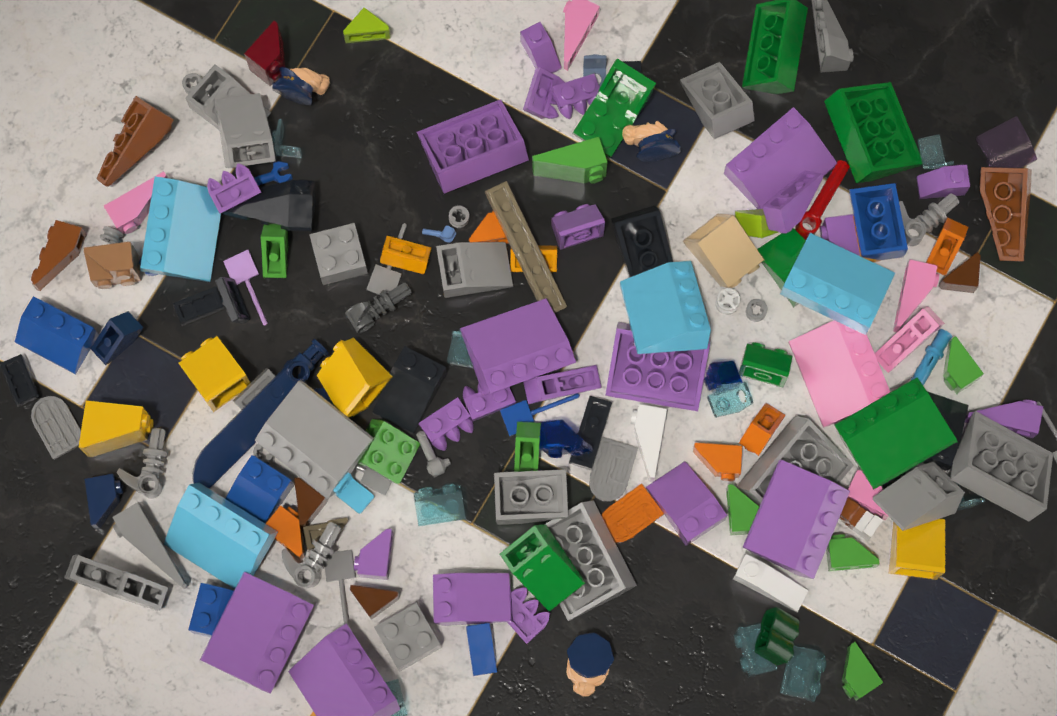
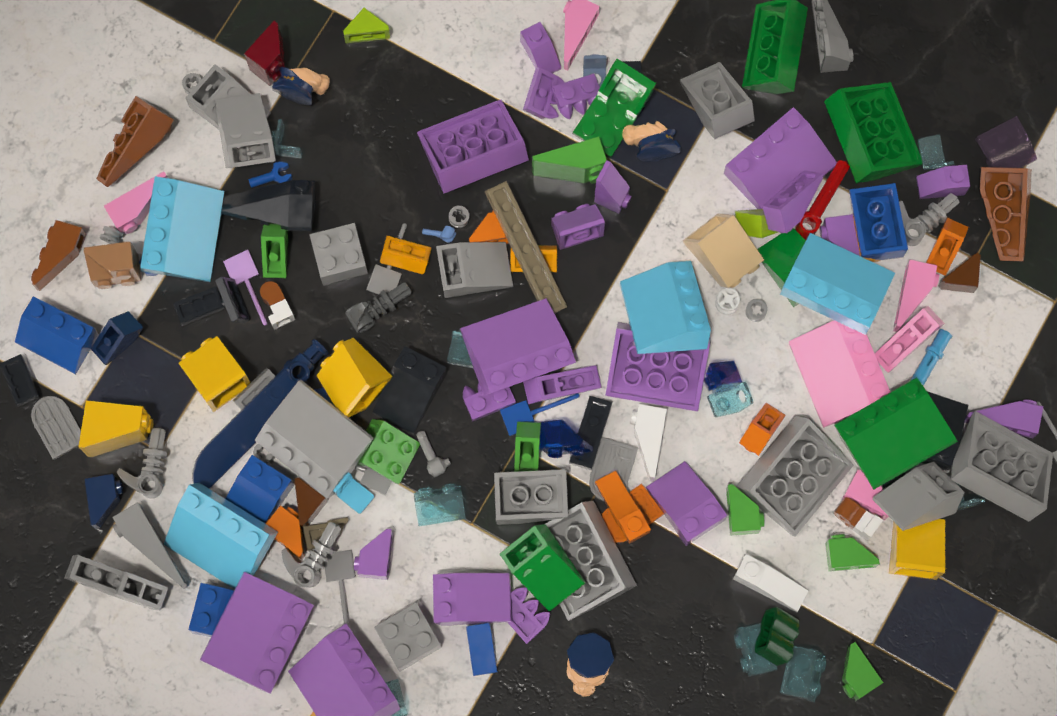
medium lavender plate [207,163,261,214] -> none
reddish brown slope [350,585,400,620] -> none
medium lavender plate [419,397,473,451] -> none
black slope [611,205,673,278] -> none
orange slope [693,443,742,481] -> none
green slope [738,342,793,388] -> none
medium lavender slope [743,460,850,579] -> none
bright green slope [943,336,984,394] -> none
none -> leg [260,281,295,330]
none -> medium lavender slope [594,160,632,214]
none -> orange slope [595,471,651,544]

